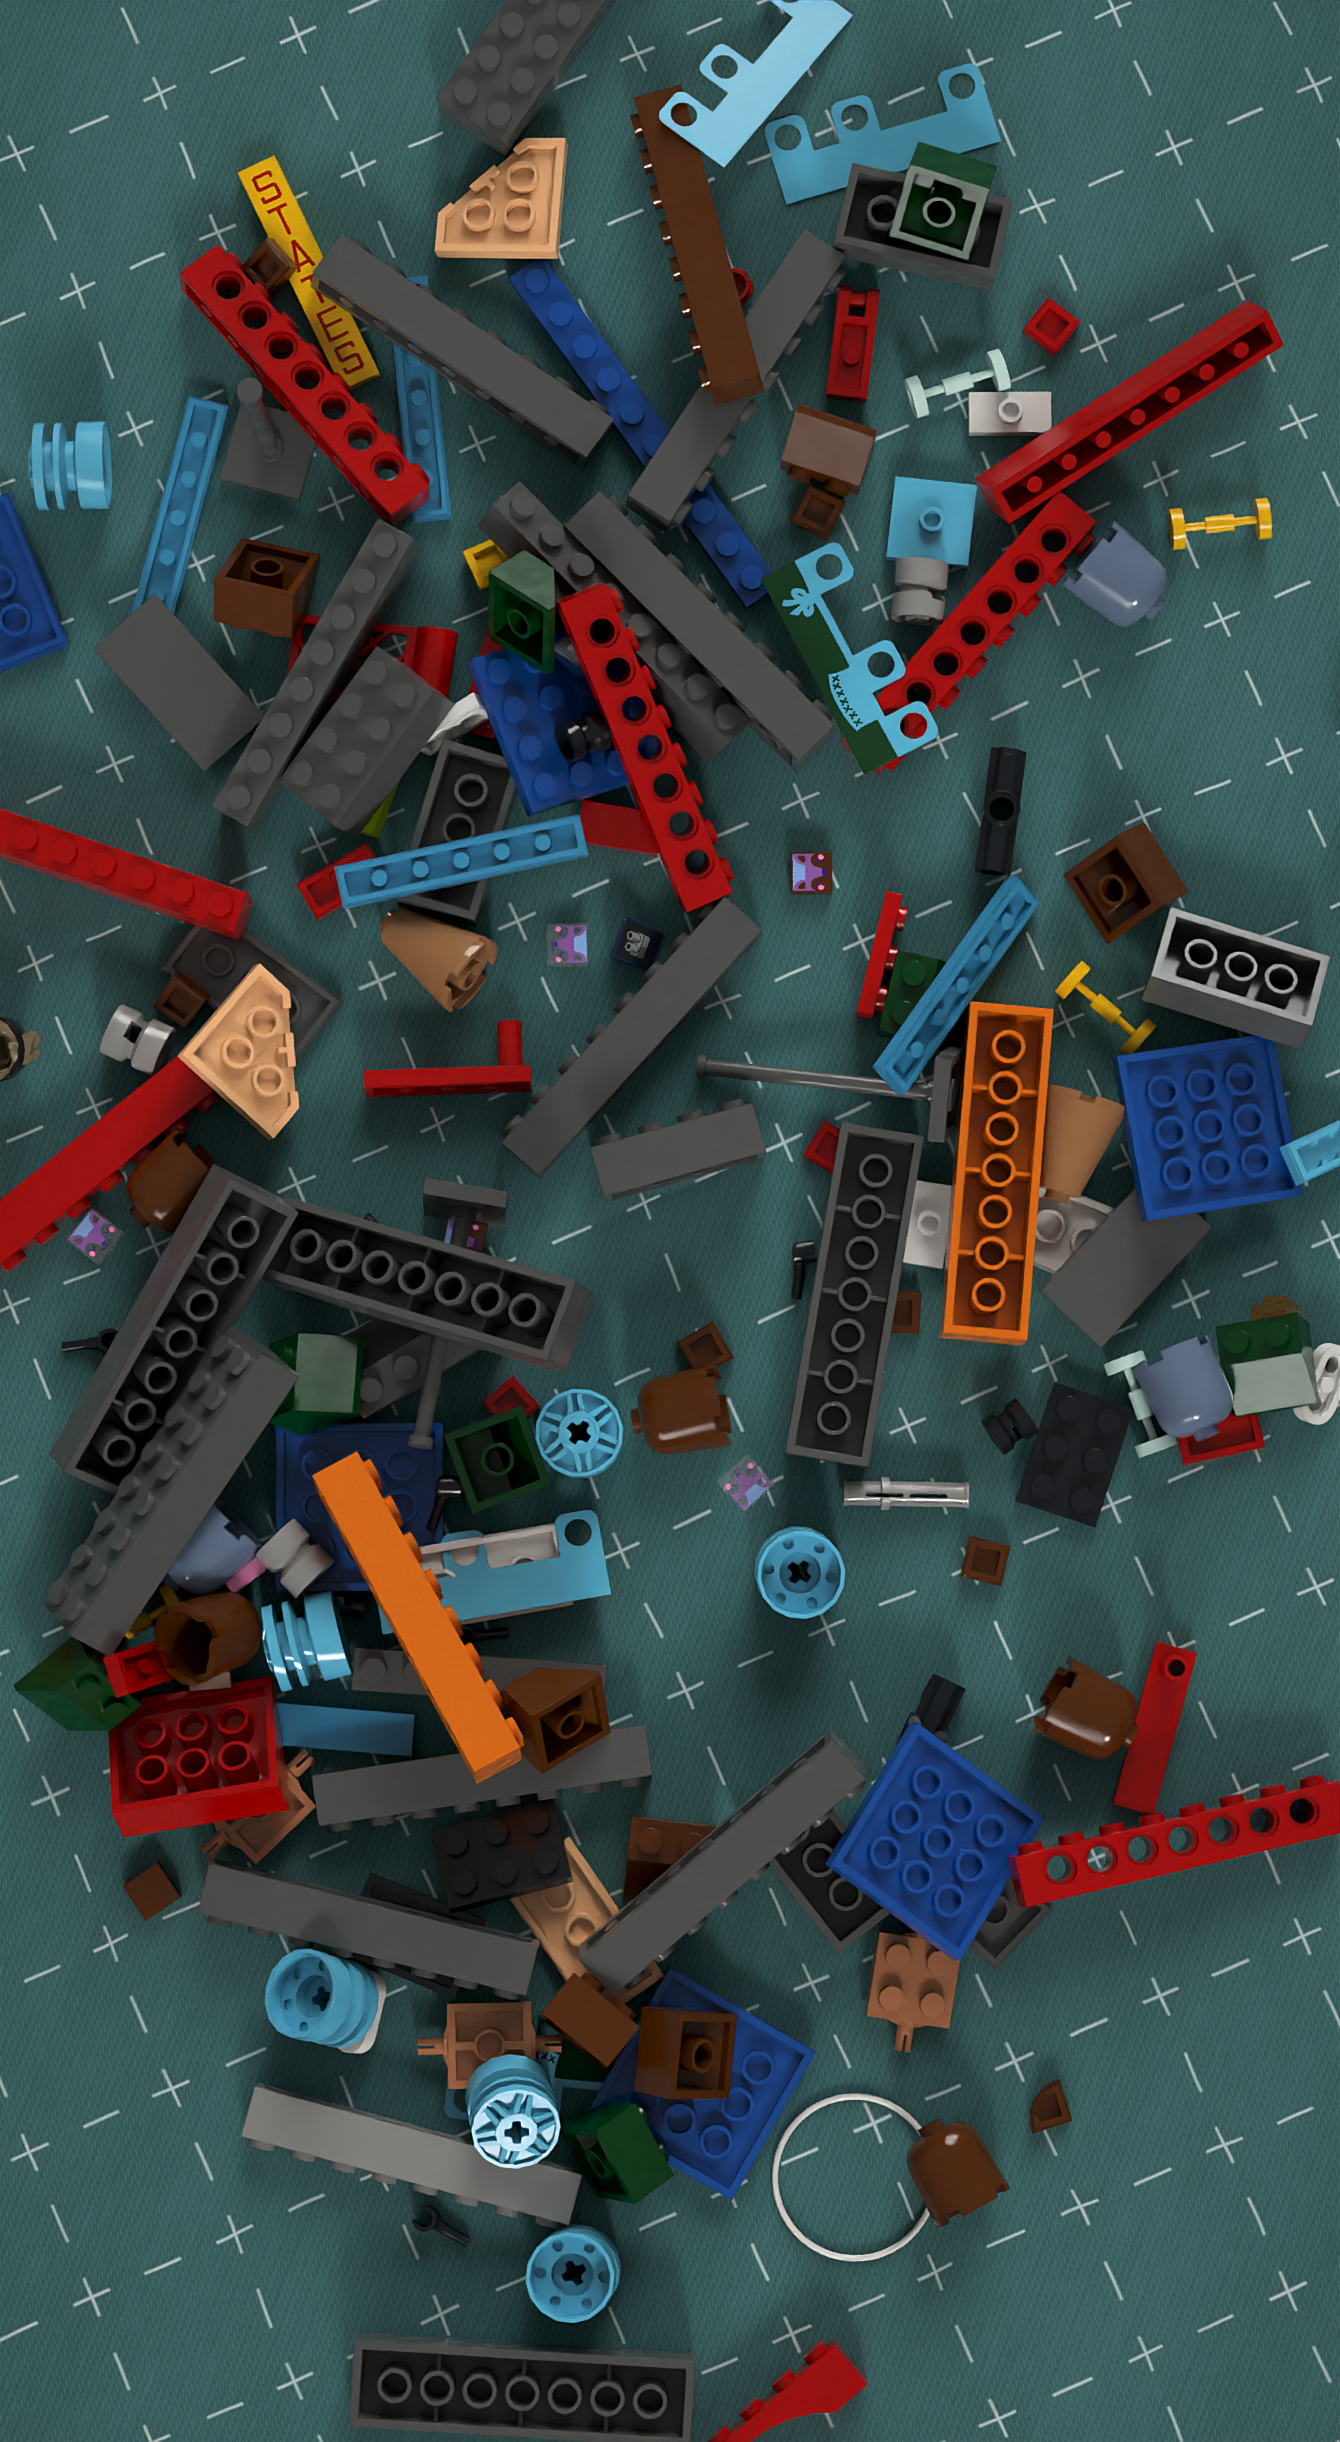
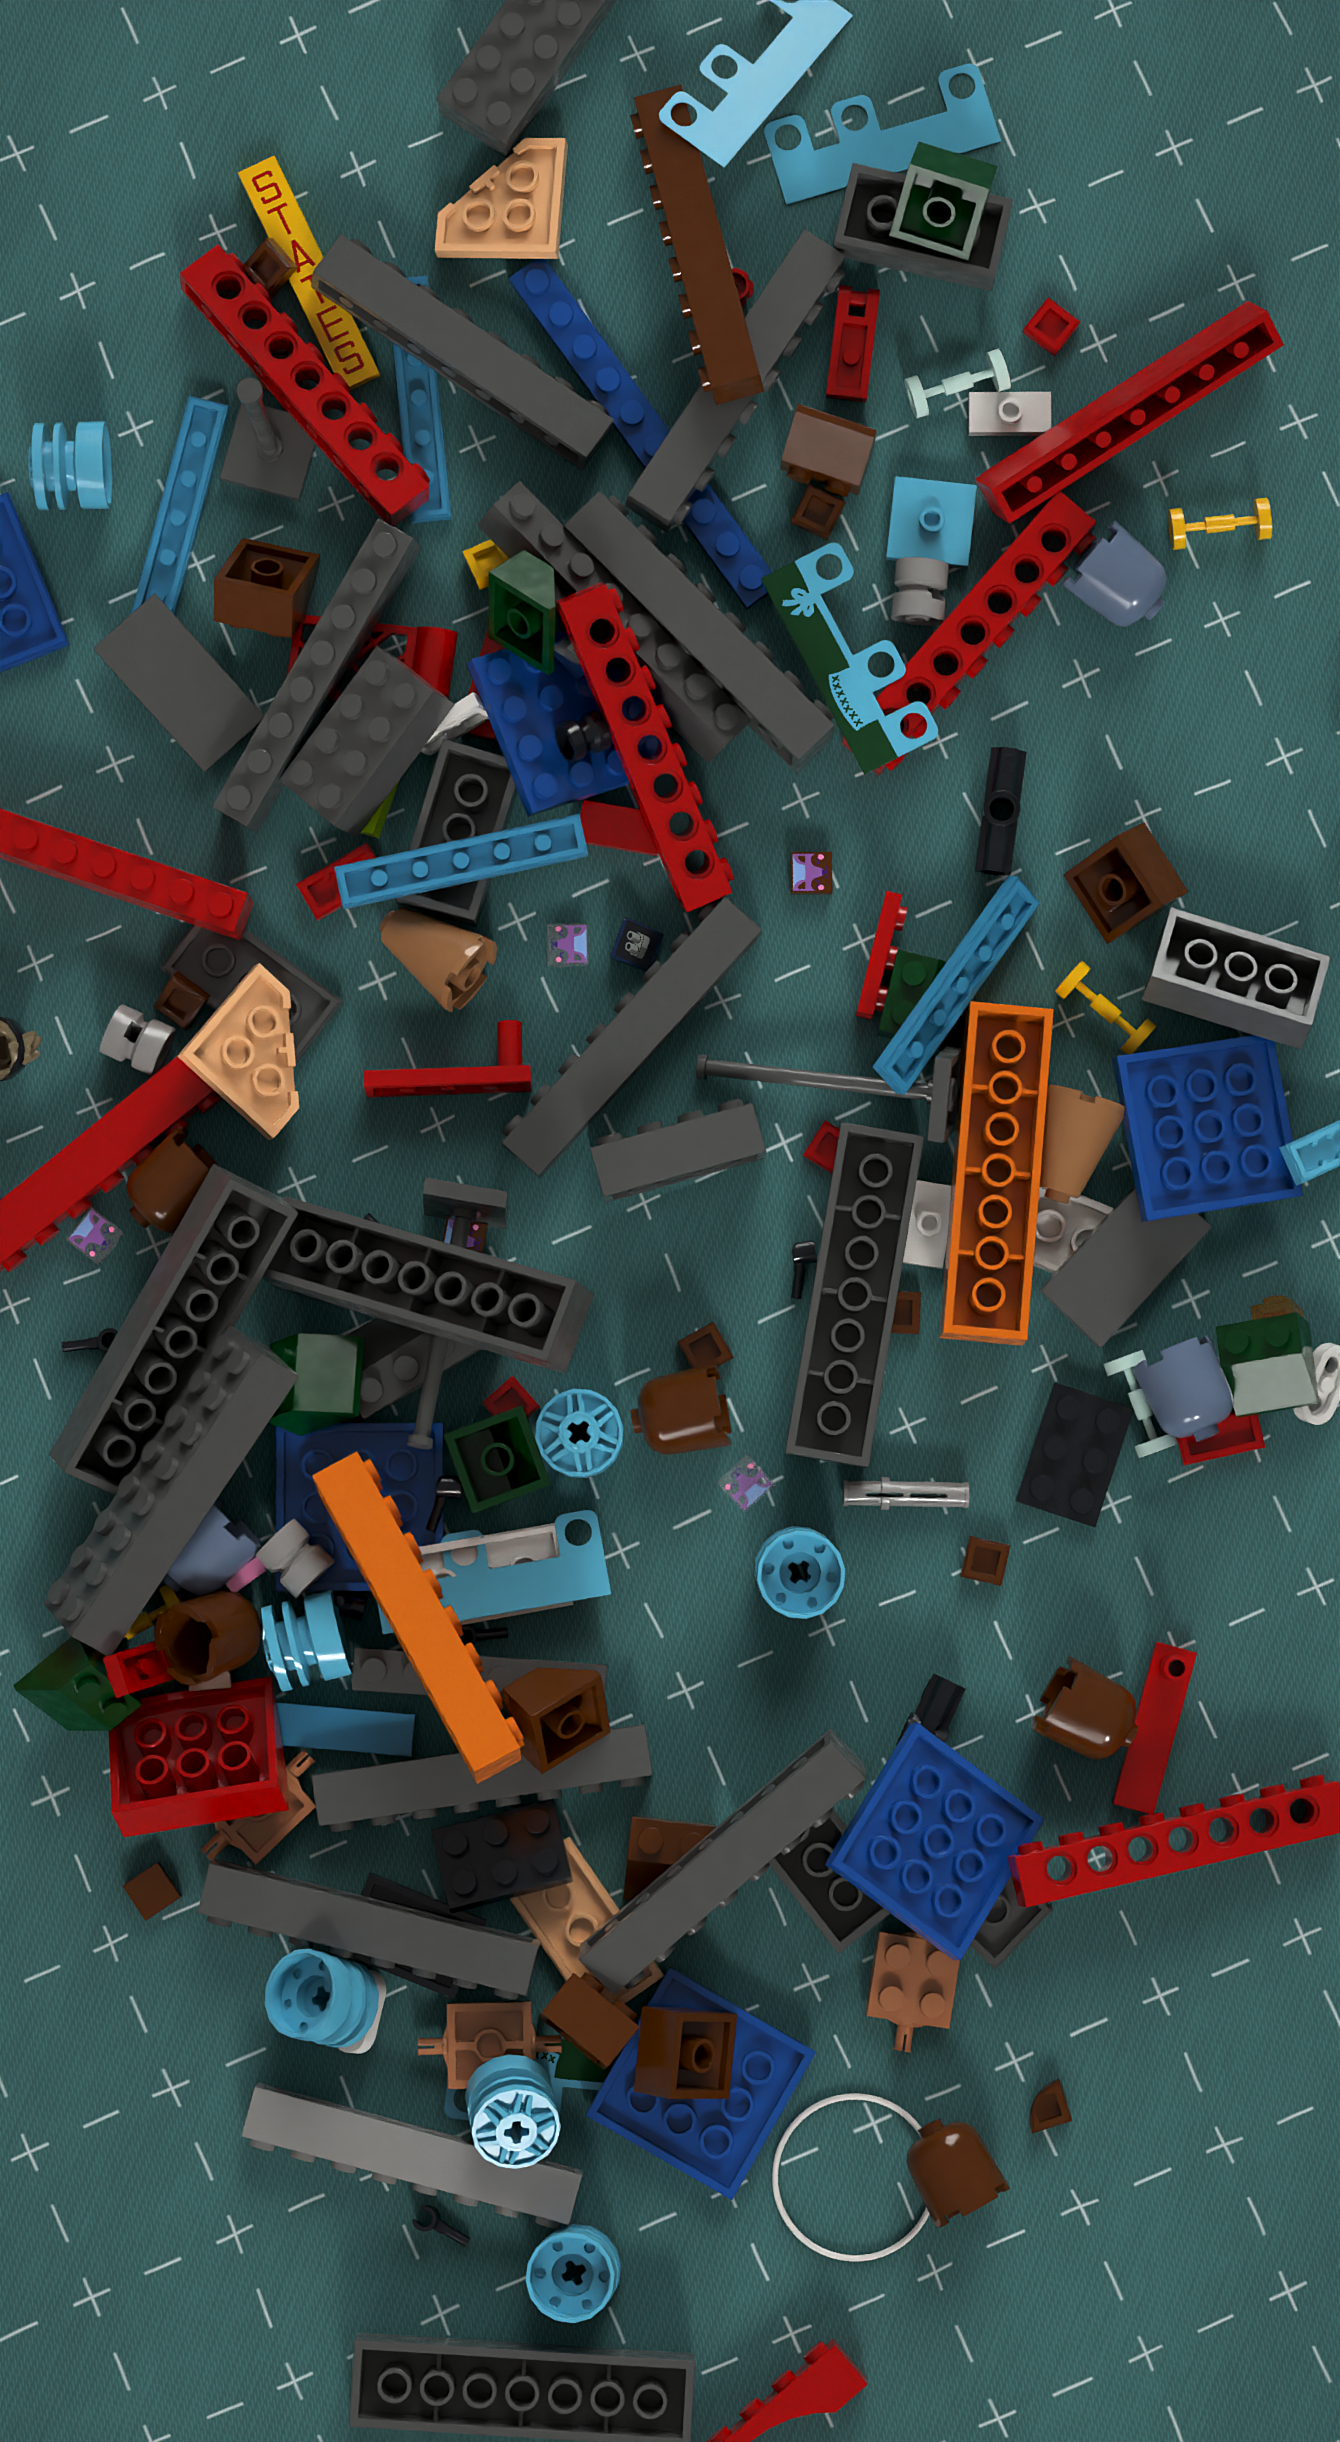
dark green slope [560,2100,674,2204] -> none
black wheel [981,1398,1038,1456] -> none

